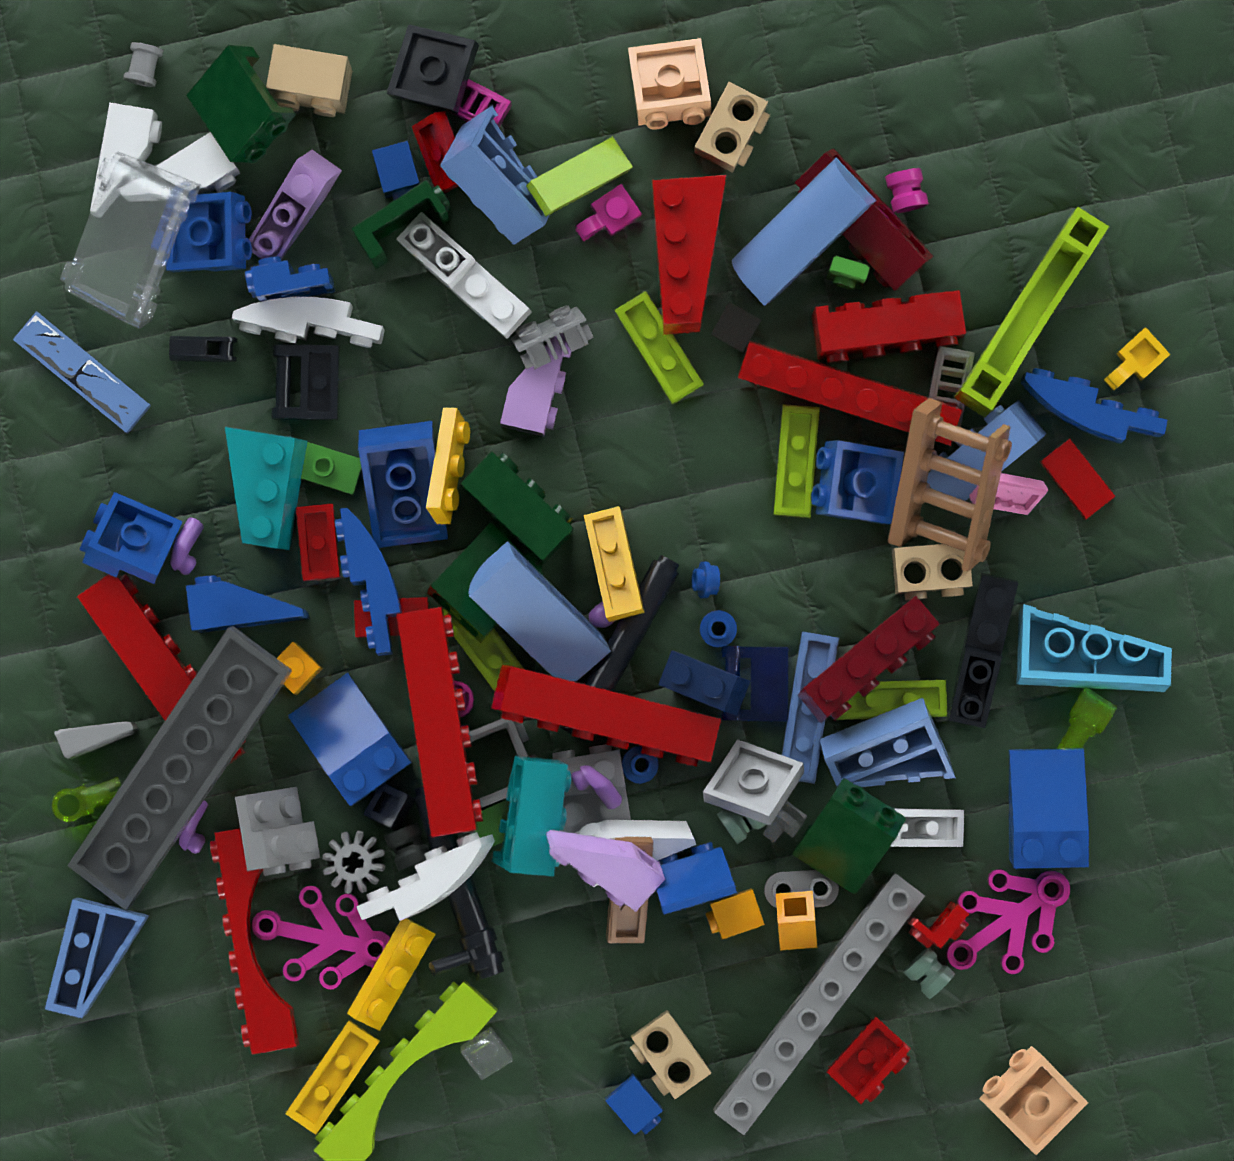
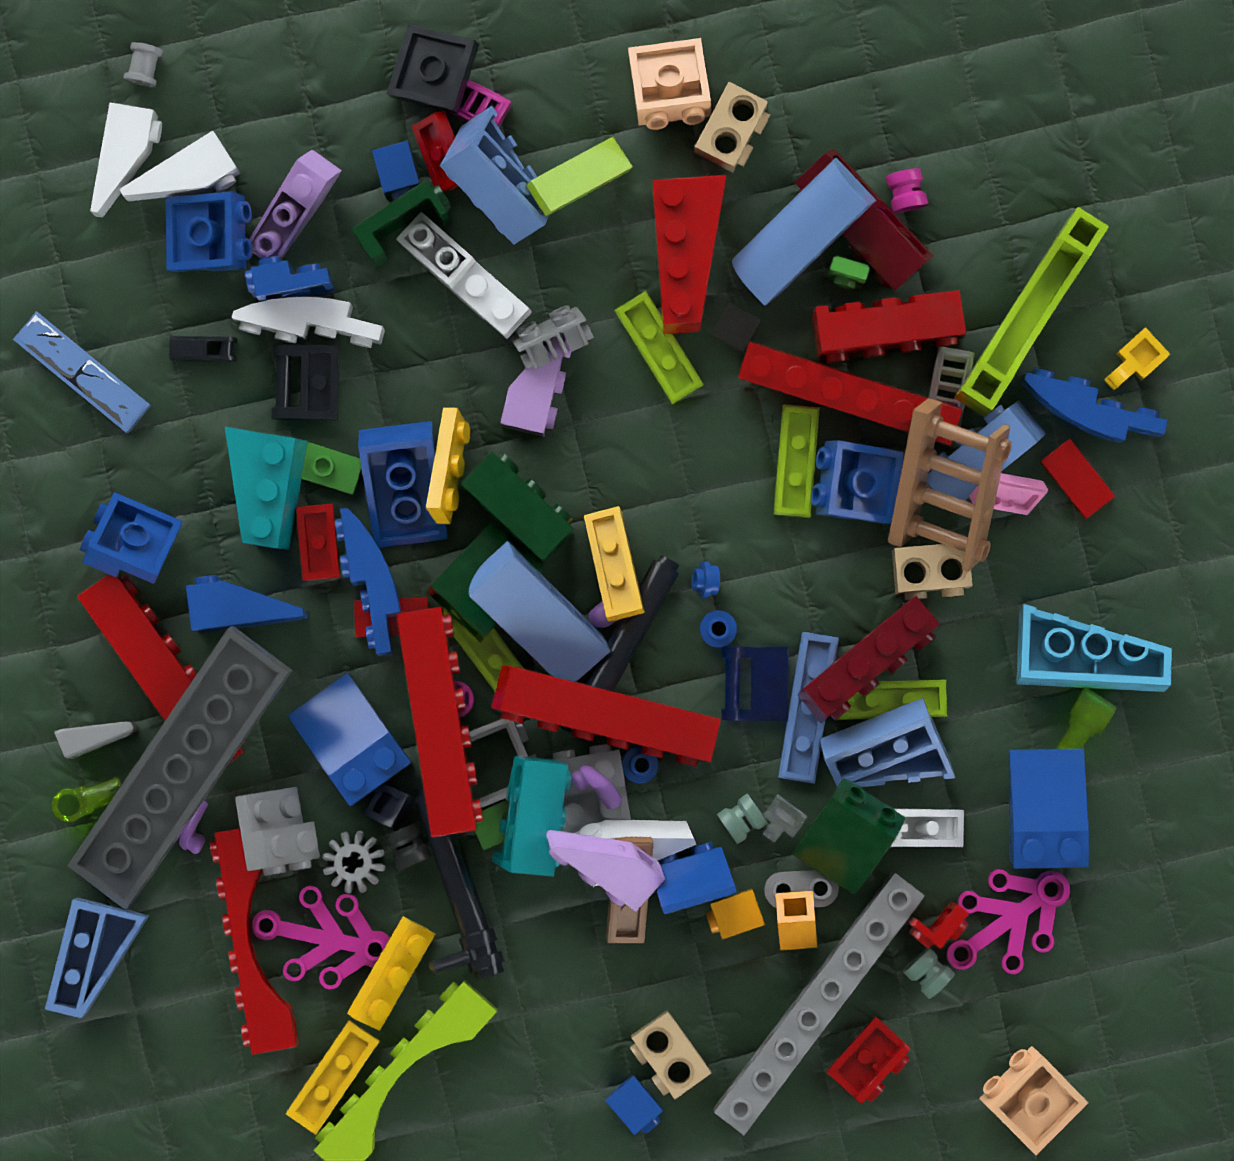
clear windscreen [61,152,201,329] -> none
medium lavender arm [170,518,204,575] -> none
dark green panel [186,45,296,163] -> none
tan brick [266,44,353,117] -> none
light orange brick [277,642,323,695] -> none
white slope [356,832,495,921] -> none
clear plate [460,1027,513,1080] -> none
dark pink plate [575,184,642,242] -> none
dark blue brick [658,650,751,715] -> none
light grey plate [703,739,804,825] -> none
black slope [949,573,1018,728] -> none

